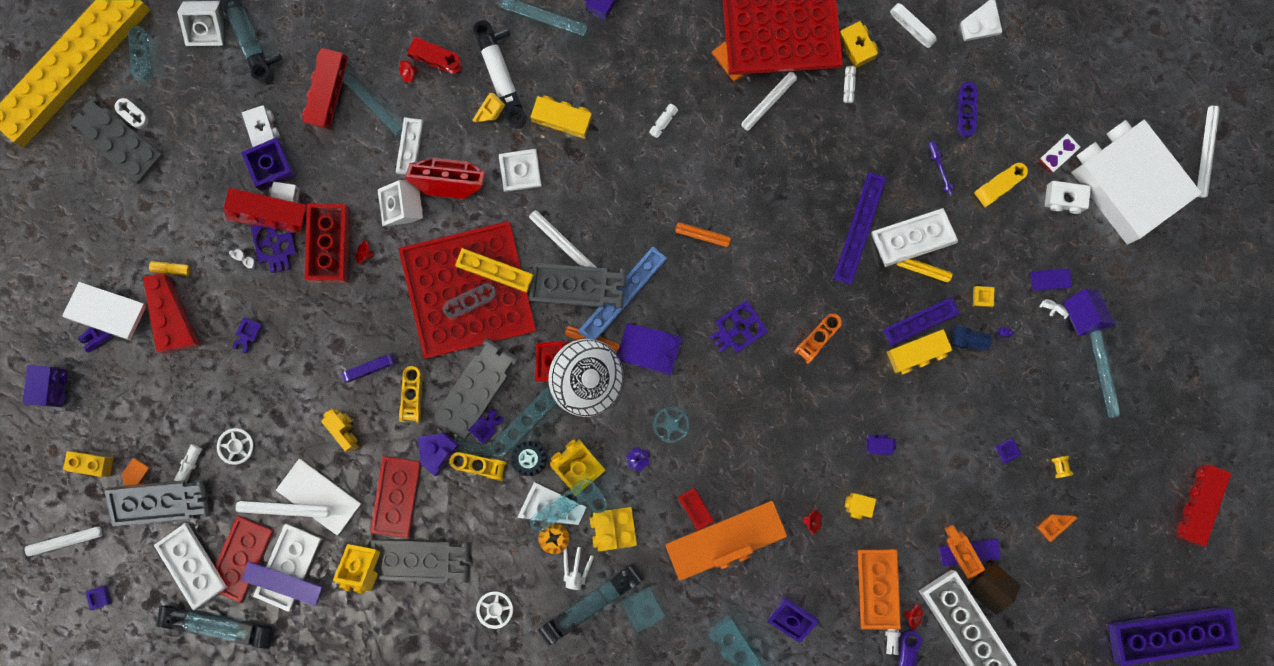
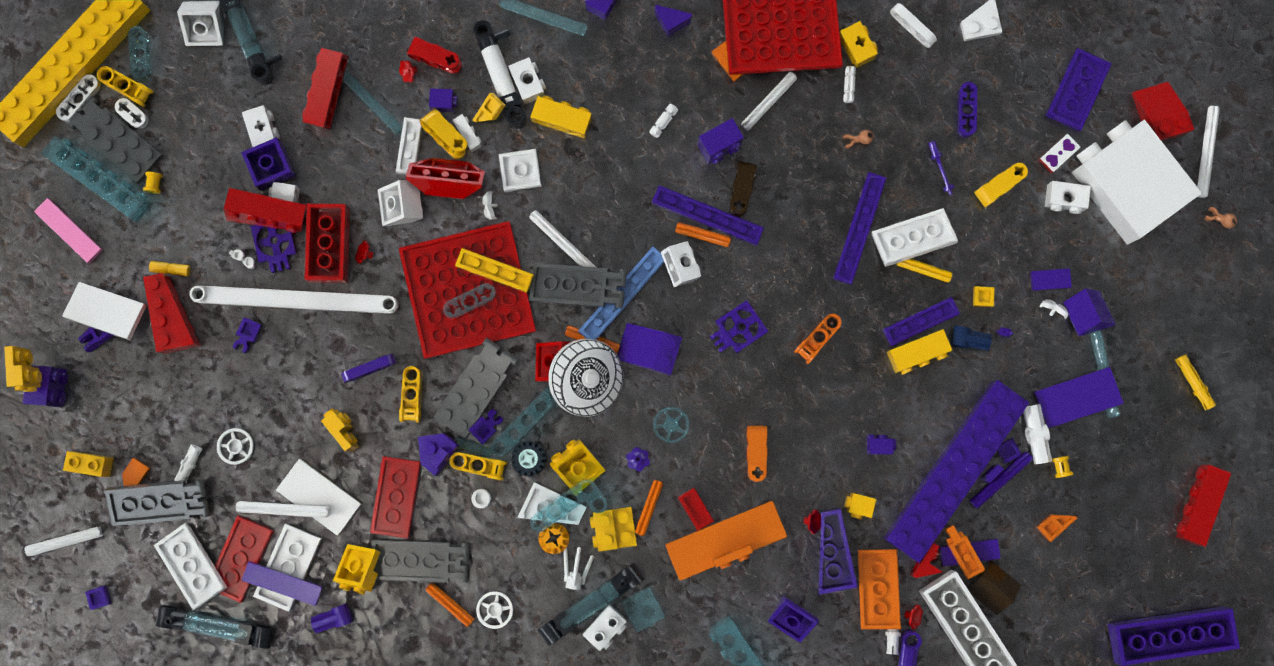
none -> yellow plate [4,346,42,392]
none -> bright pink tile [34,198,103,264]
none -> clear light blue brick [41,136,151,223]
none -> white beam [56,74,101,122]
none -> yellow piece [97,66,154,108]
none -> yellow bush [143,172,163,194]
none -> white piece [190,286,399,314]
none -> dark purple piece [311,603,353,633]
none -> yellow piece [419,109,467,159]
none -> orange axle [425,582,474,627]
none -> dark purple brick [429,88,458,113]
none -> white piece [452,114,482,152]
none -> white tile [471,489,492,508]
none -> white piece [482,191,498,220]
none -> white brick [508,57,546,105]
none -> white brick [583,604,627,651]
none -> orange axle [635,480,663,536]
none -> dark purple tile [652,185,764,246]
none -> dark purple slope [655,5,692,36]
none -> white brick [661,241,701,287]
none -> dark purple brick [697,118,744,165]
none -> dark brown piece [730,161,757,217]
none -> orange piece [747,426,767,482]
none -> dark purple wedge [819,508,857,595]
none -> nougat arm [843,130,874,149]
none -> dark purple brick [883,380,1029,563]
none -> red slope [909,543,942,578]
none -> dark purple axle [970,452,1033,508]
none -> dark purple tile [981,464,1004,483]
none -> white piece [1024,404,1052,464]
none -> dark purple tile [1034,367,1124,428]
none -> dark purple tile [1045,48,1112,131]
none -> red slope [1131,82,1194,142]
none -> yellow pin [1175,354,1217,411]
none -> nougat arm [1204,207,1237,228]

